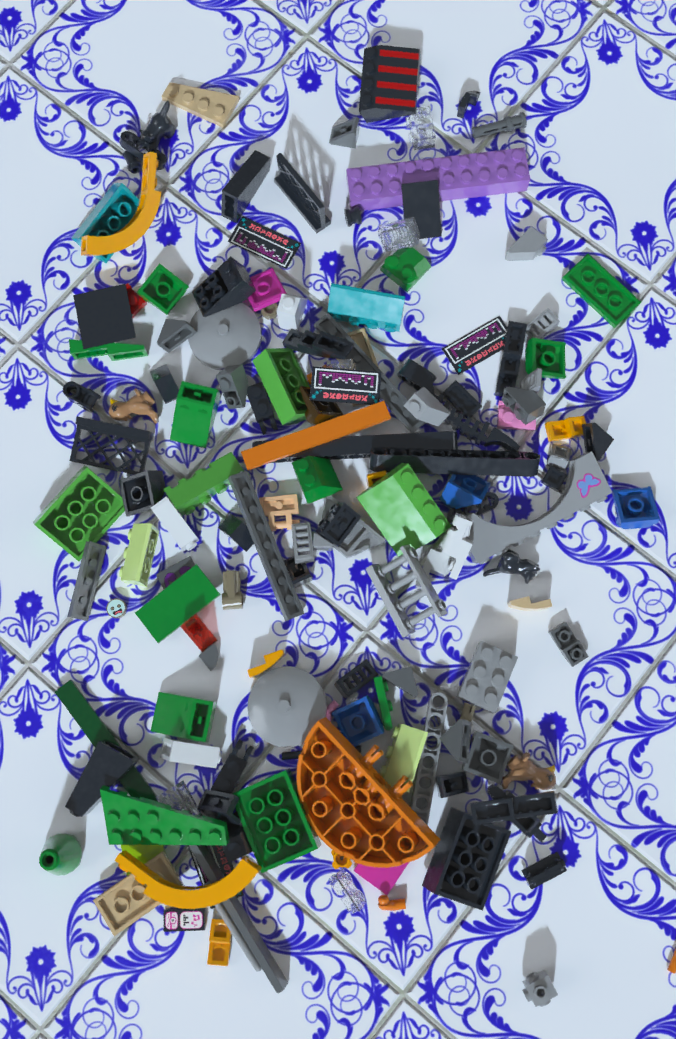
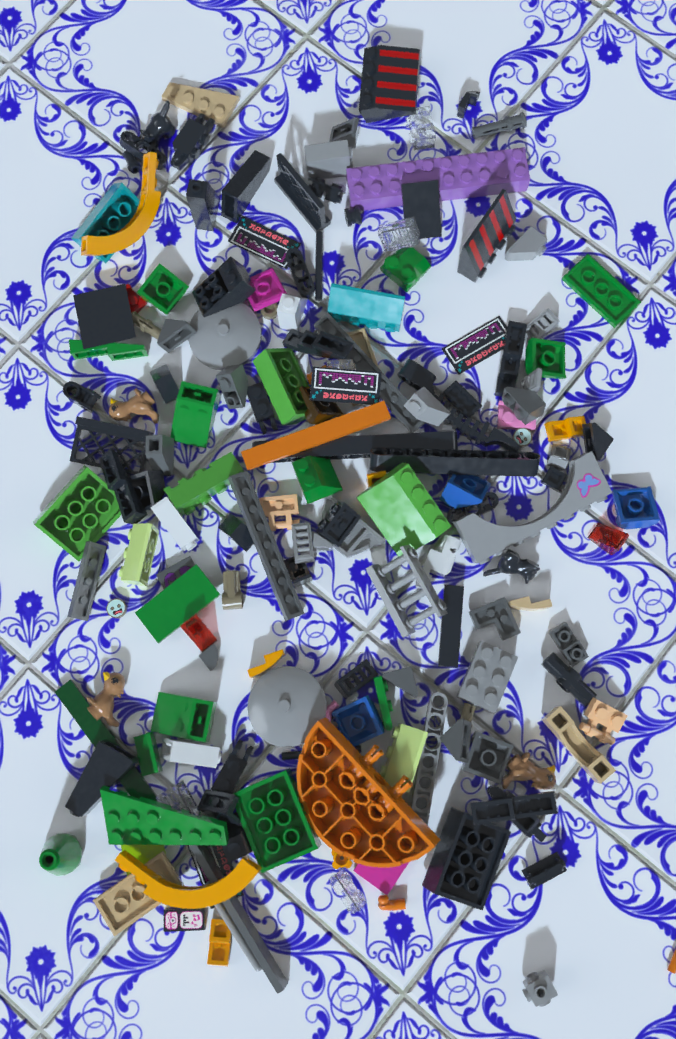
black slope [435,771,469,798] -> none
white plate [442,513,473,580] -> none
none -> medium nougat animal [86,672,125,727]
none -> black slope [99,448,148,524]
none -> dark tan pin [131,311,162,340]
none -> green panel [133,732,163,777]
none -> dark grey slope [145,434,174,476]
none -> black hinge [170,113,215,171]
none -> black slope [186,179,220,232]
none -> black beam [286,248,315,299]
none -> light grey brick [304,140,353,181]
none -> black hinge [308,177,346,204]
none -> black bar [315,231,323,301]
none -> black slope [438,584,464,668]
none -> black slope [457,189,516,283]
none -> dark grey plate [468,597,521,641]
none -> tile [512,428,532,448]
none -> black piece [541,652,597,707]
none -> tan arch [541,706,616,784]
none -> light nougat plate [579,697,628,745]
none -> clear red slope [587,523,629,556]

